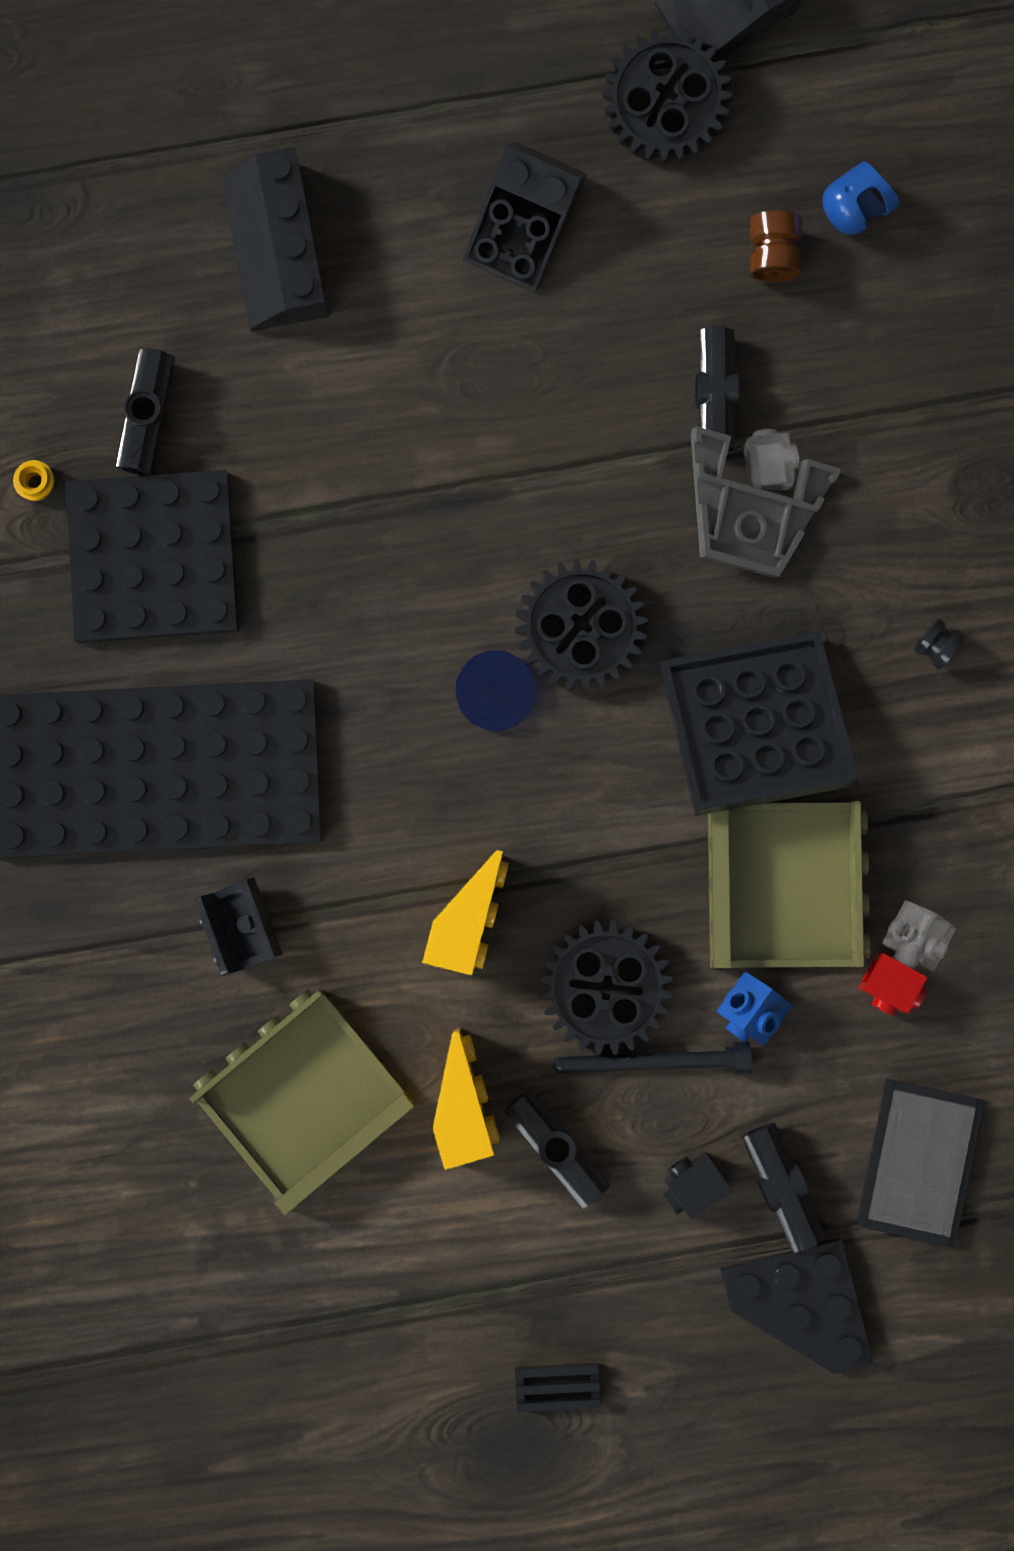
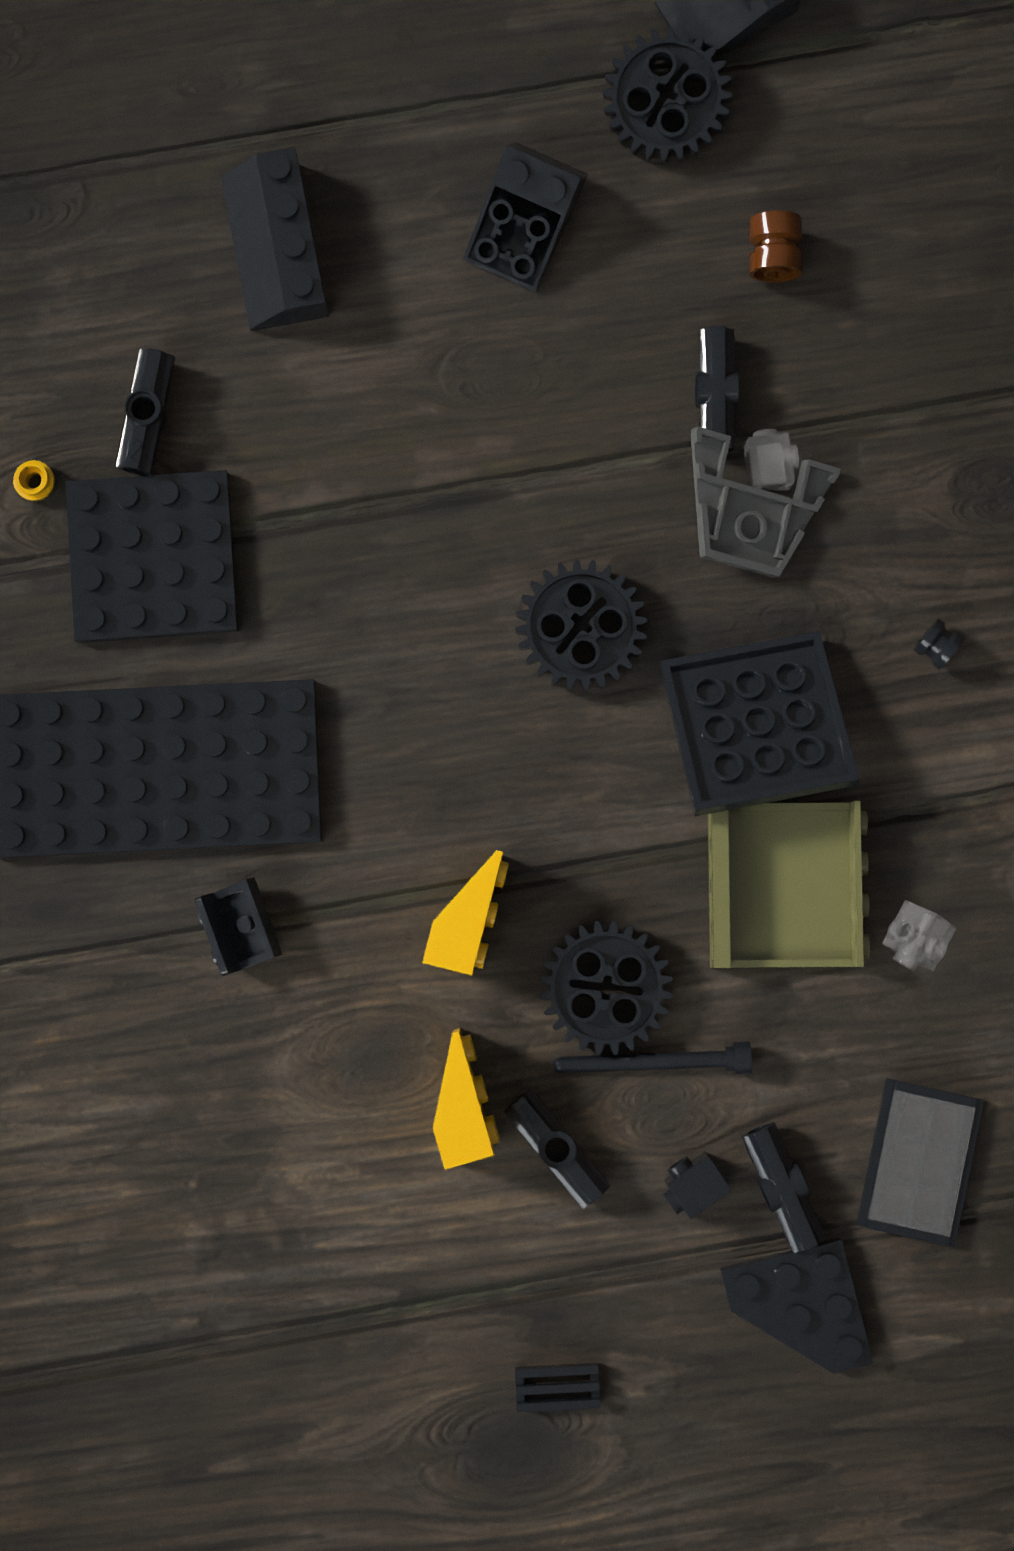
olive panel [189,989,416,1216] -> none
clear blue tile [456,650,536,731] -> none
blue brick [716,972,792,1046] -> none
blue helmet [822,161,900,235] -> none
red brick [857,953,927,1016] -> none

